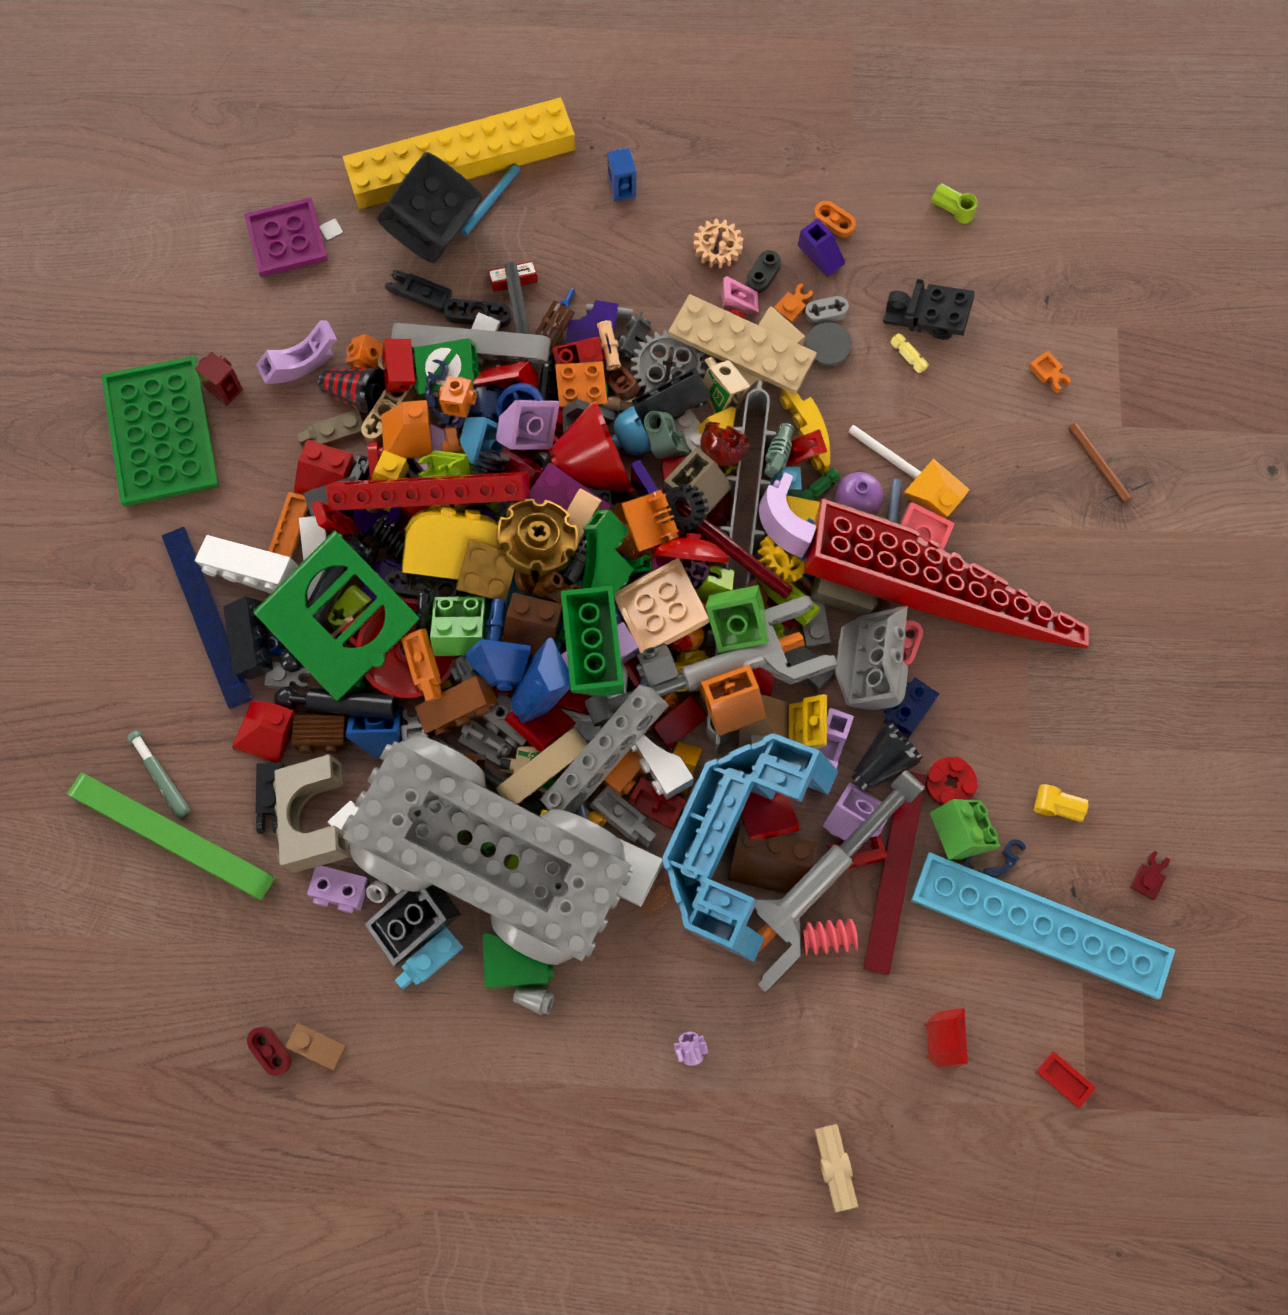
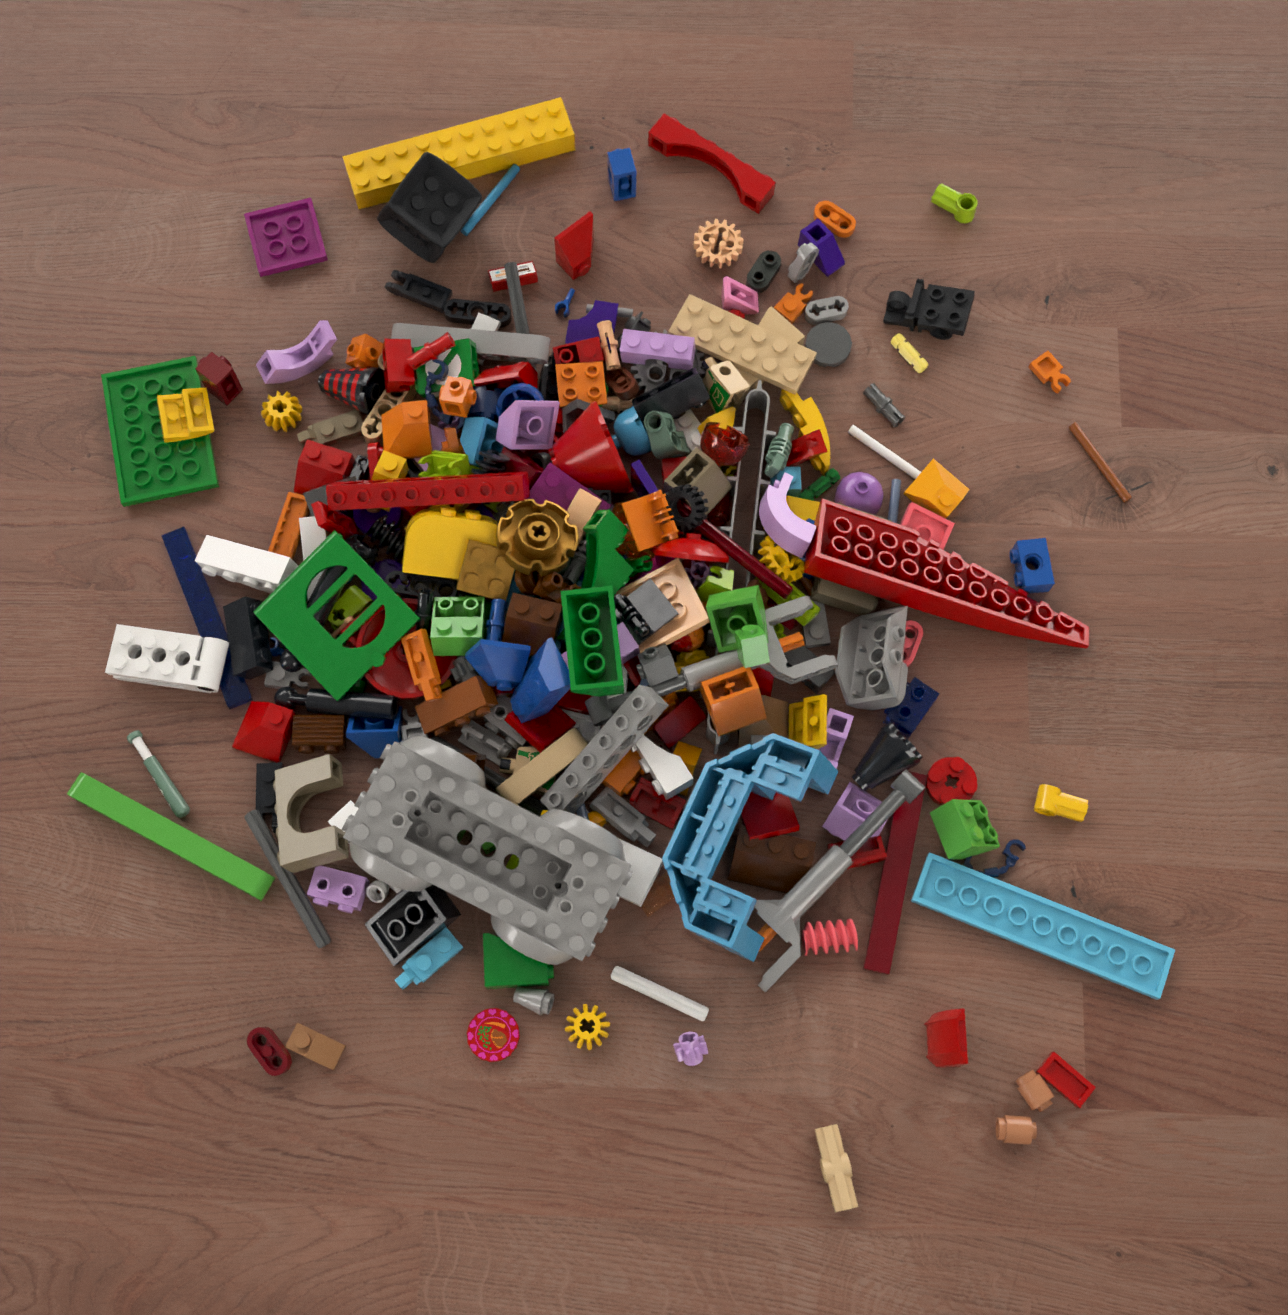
white sticker [319,219,343,240] -> none
reddish brown hips [534,300,575,348] -> none
dark red plate [1130,851,1170,900] -> none
none -> white hinge [105,624,229,693]
none -> yellow slope [157,387,214,443]
none -> dark grey axle [244,809,331,948]
none -> yellow gear [261,391,303,433]
none -> red pin [407,332,456,370]
none -> tile [467,1008,520,1062]
none -> red slope [554,211,594,280]
none -> yellow gear [565,1004,610,1050]
none -> white axle [611,966,709,1021]
none -> hinge [614,578,679,645]
none -> lavender arch [620,329,696,370]
none -> red arch [648,113,776,214]
none -> bright green brick [734,624,770,668]
none -> light grey plate [788,243,819,283]
none -> dark grey pin [863,383,906,428]
none -> nougat brick [995,1115,1037,1145]
none -> blue brick [1010,538,1055,594]
none -> nougat brick [1015,1069,1054,1112]

